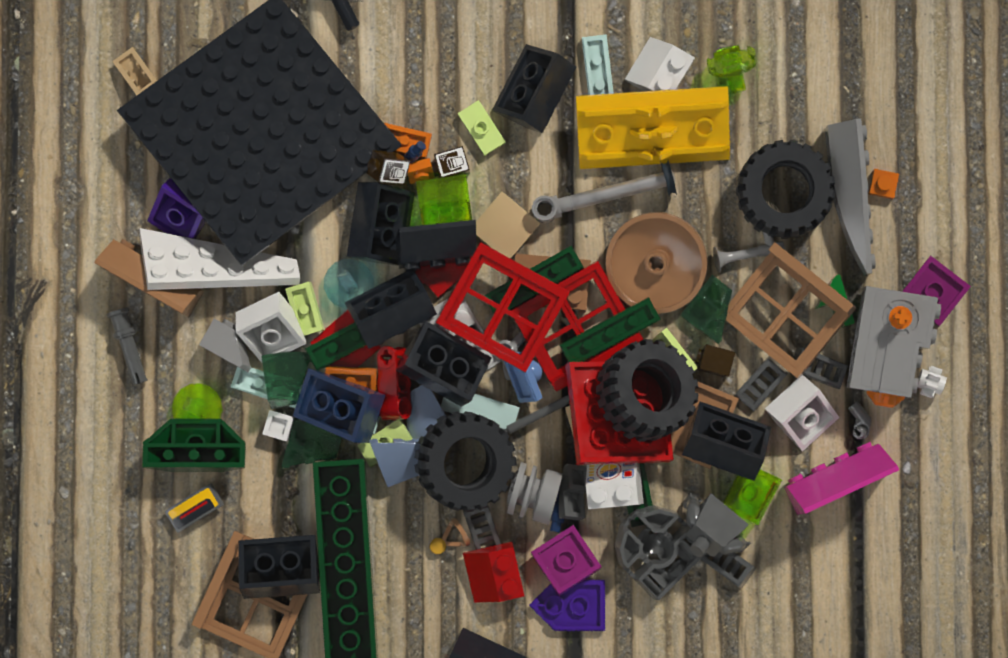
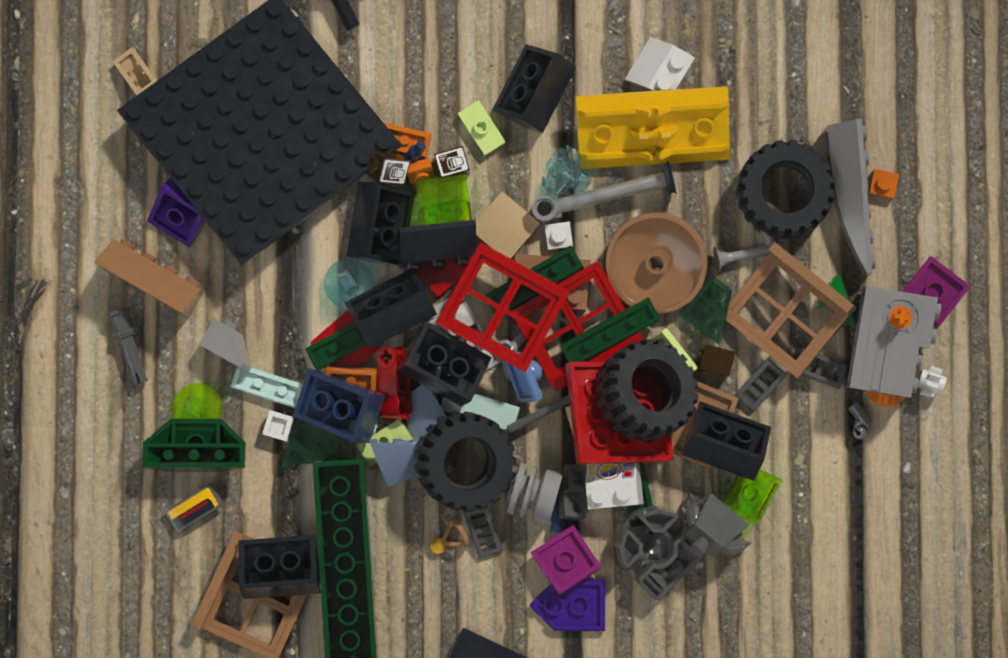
white wing [139,228,300,290] -> none
white slope [236,292,306,364] -> none
clear green slope [261,352,311,409] -> none
yellowish green plate [285,282,325,337] -> none
red slope [463,542,525,603] -> none
light aqua tile [582,34,614,95] -> none
dark grey slope [701,552,756,589] -> none
clear neon green tile [707,45,757,94] -> none
white slope [765,375,840,452] -> none
dark pink slope [784,442,899,515] -> none
none -> clear light blue tile [542,146,592,196]
none -> white plate [545,221,573,251]

